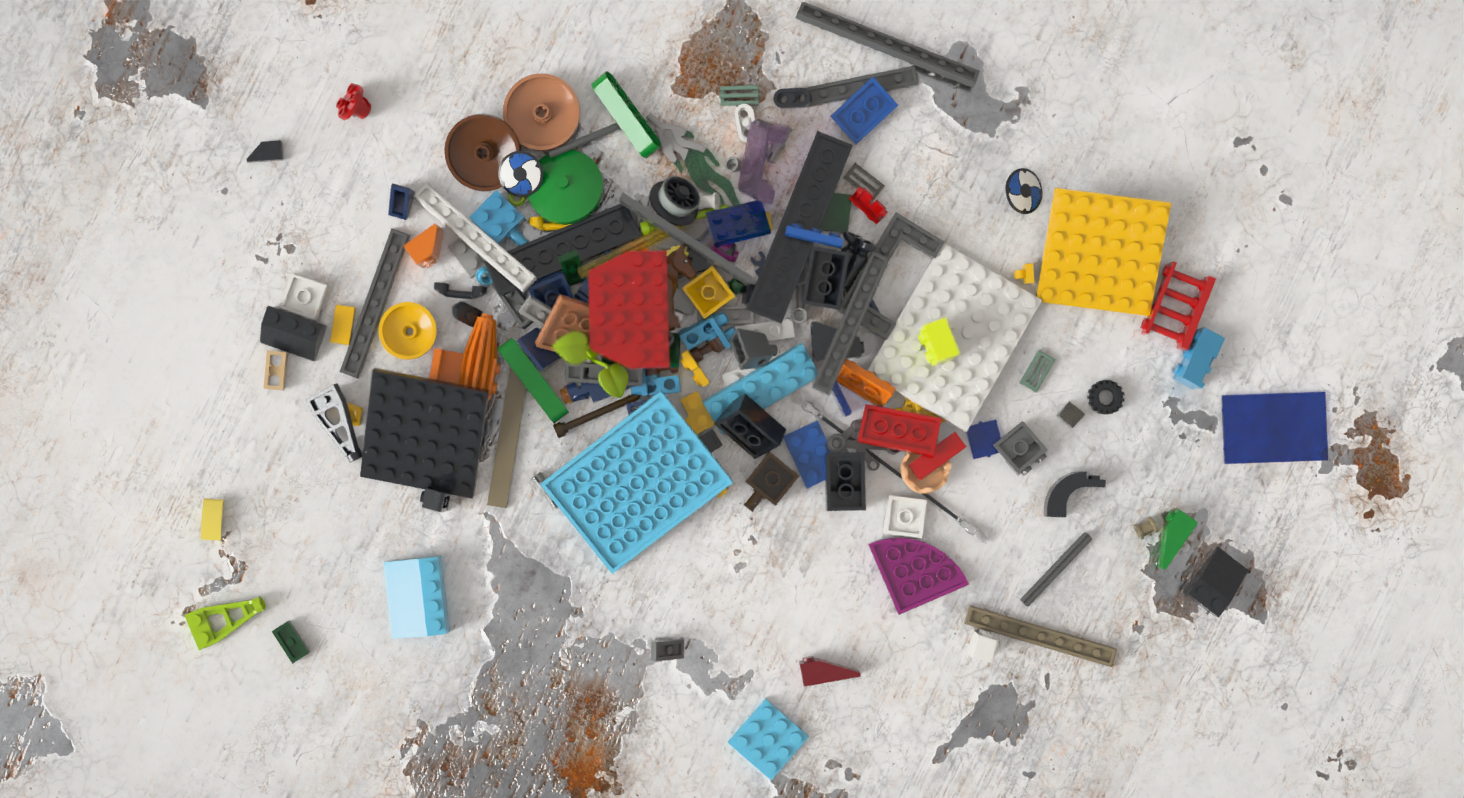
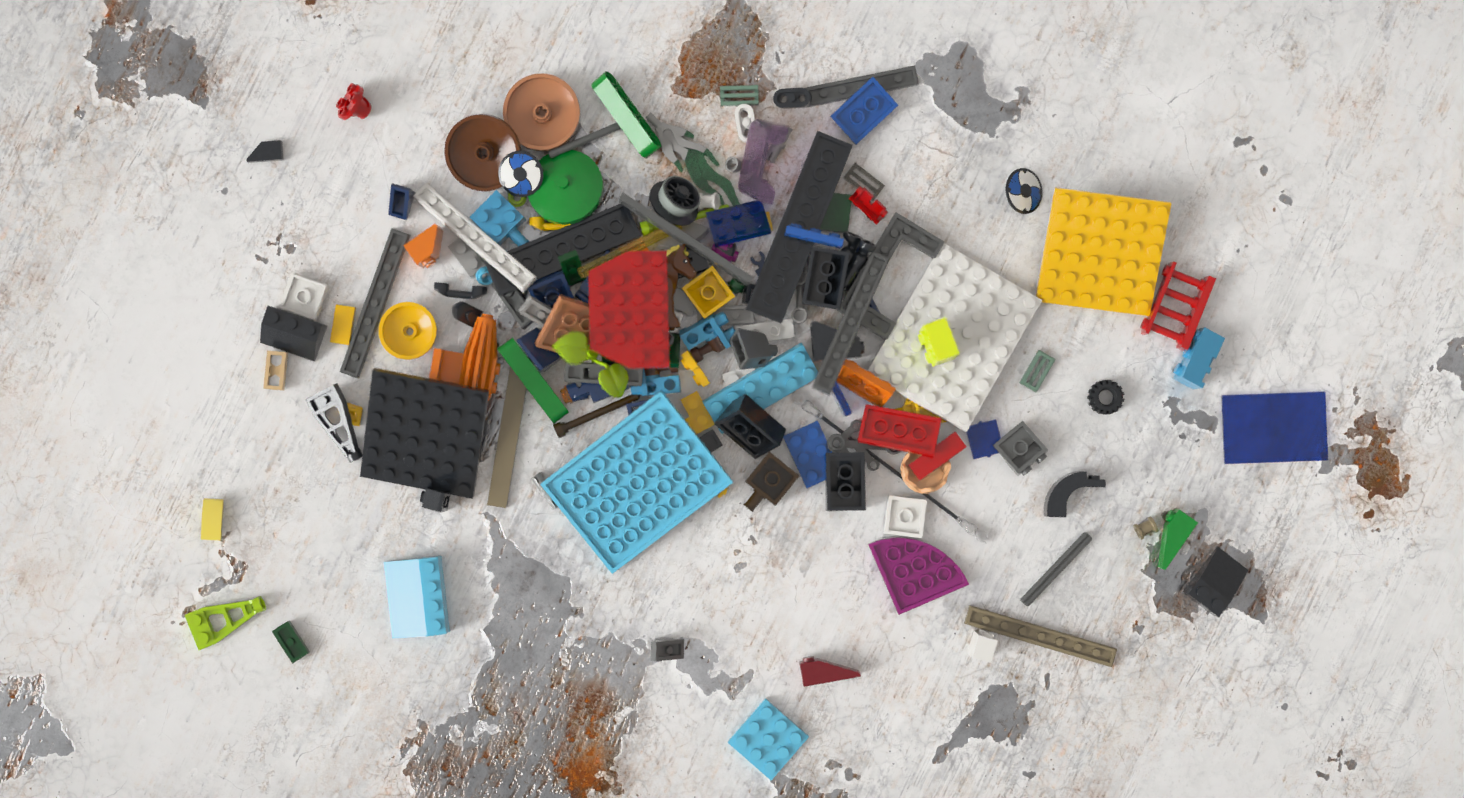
dark grey plate [796,1,980,88] -> none
yellow tile [1014,263,1034,285] -> none
clear smoke slope [1056,401,1085,428] -> none

